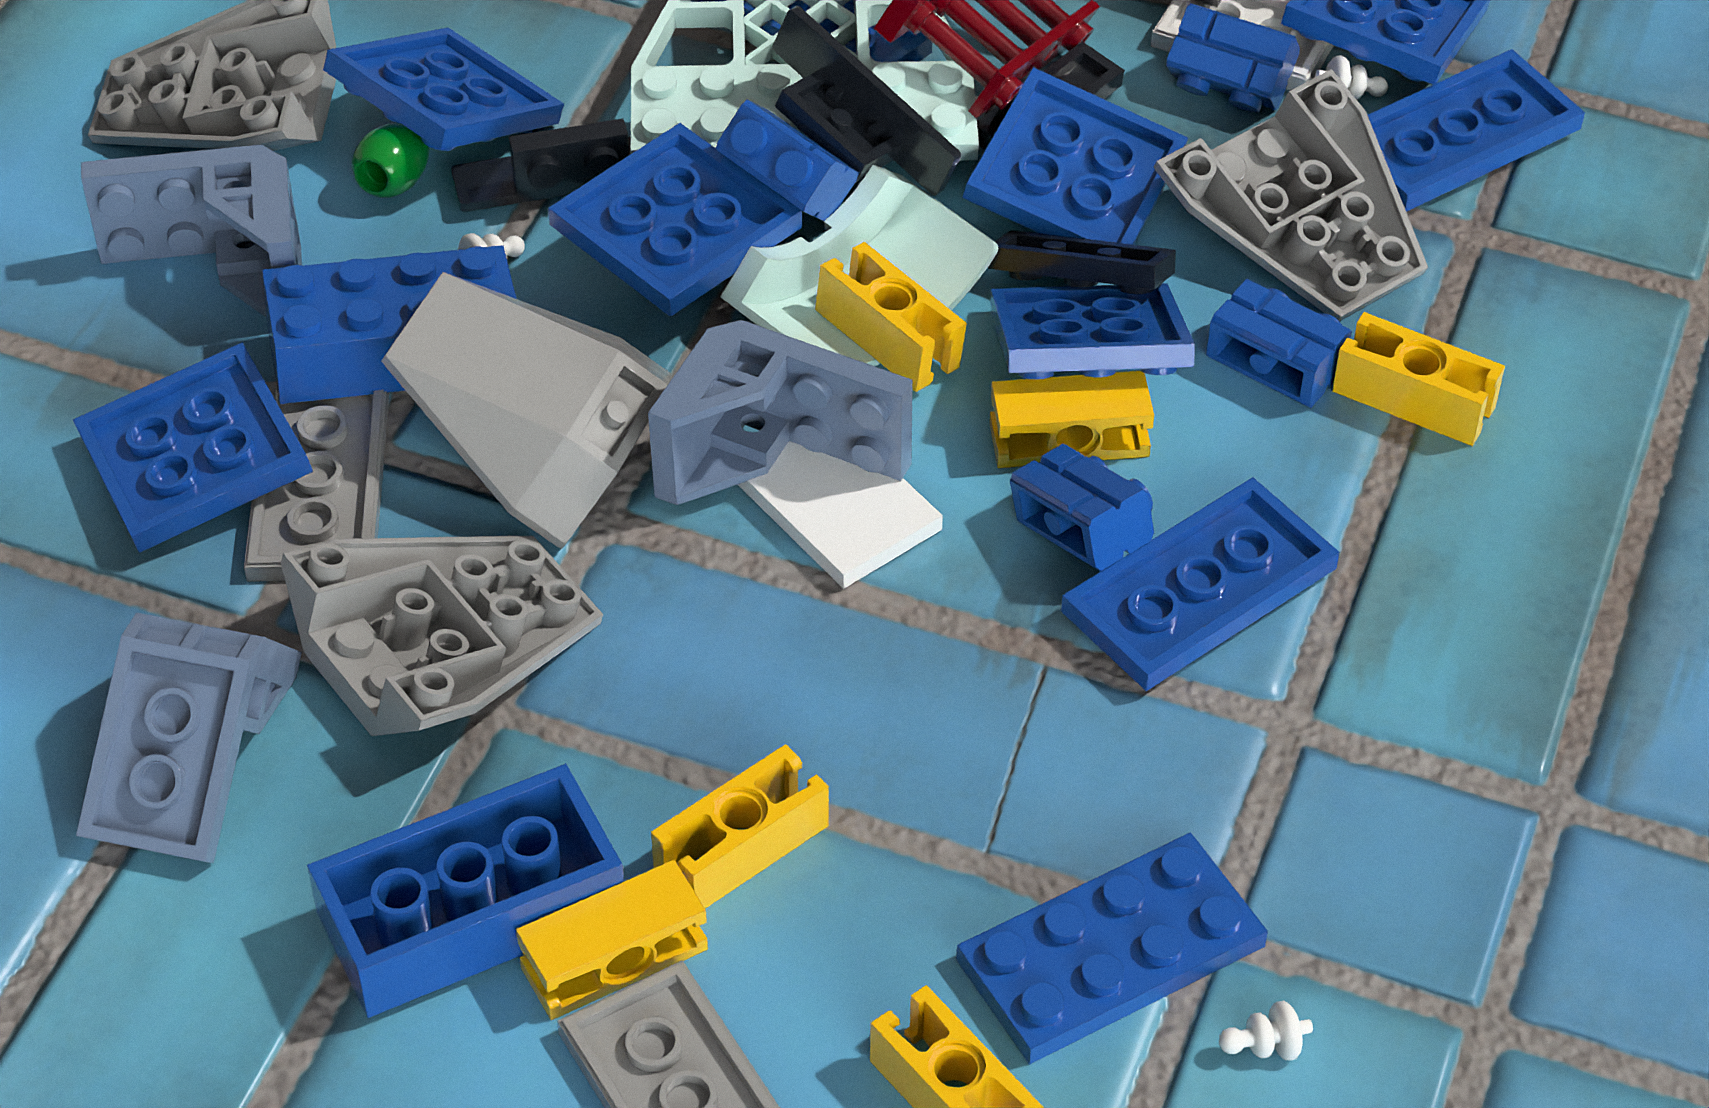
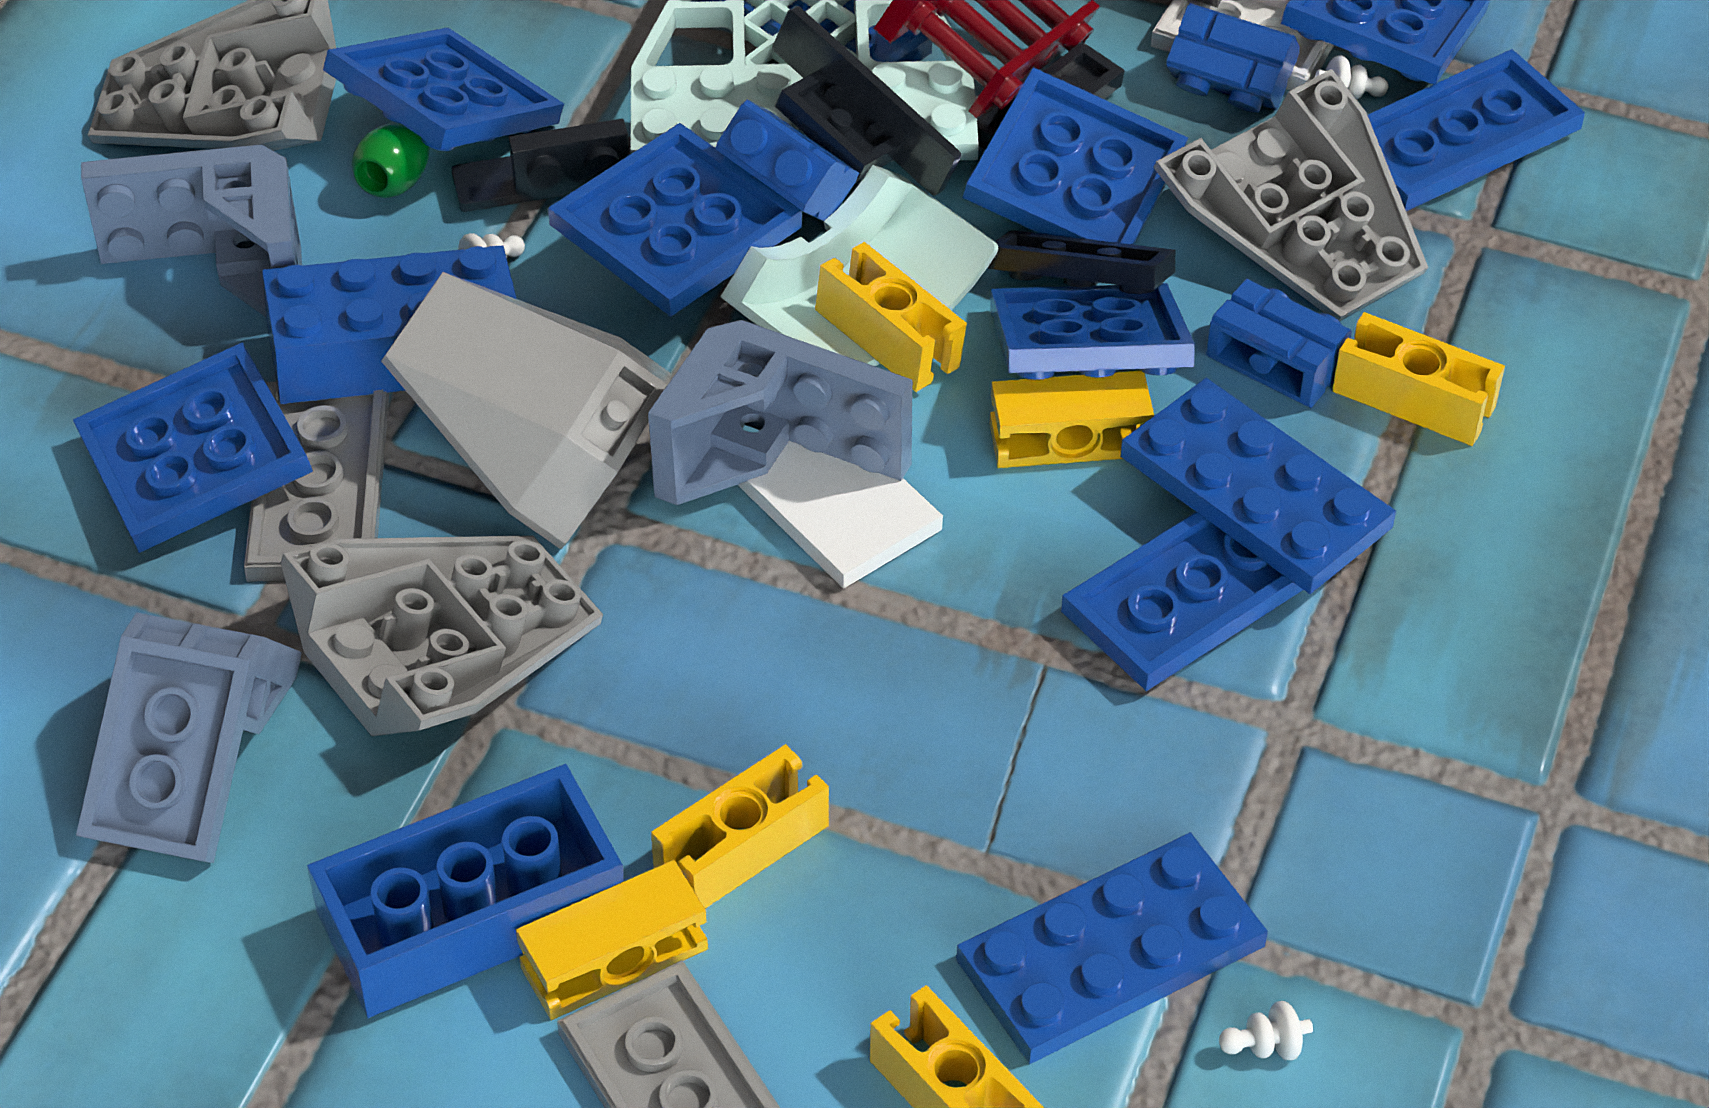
blue brick [1009,443,1155,572] -> none
none -> blue plate [1120,378,1396,594]

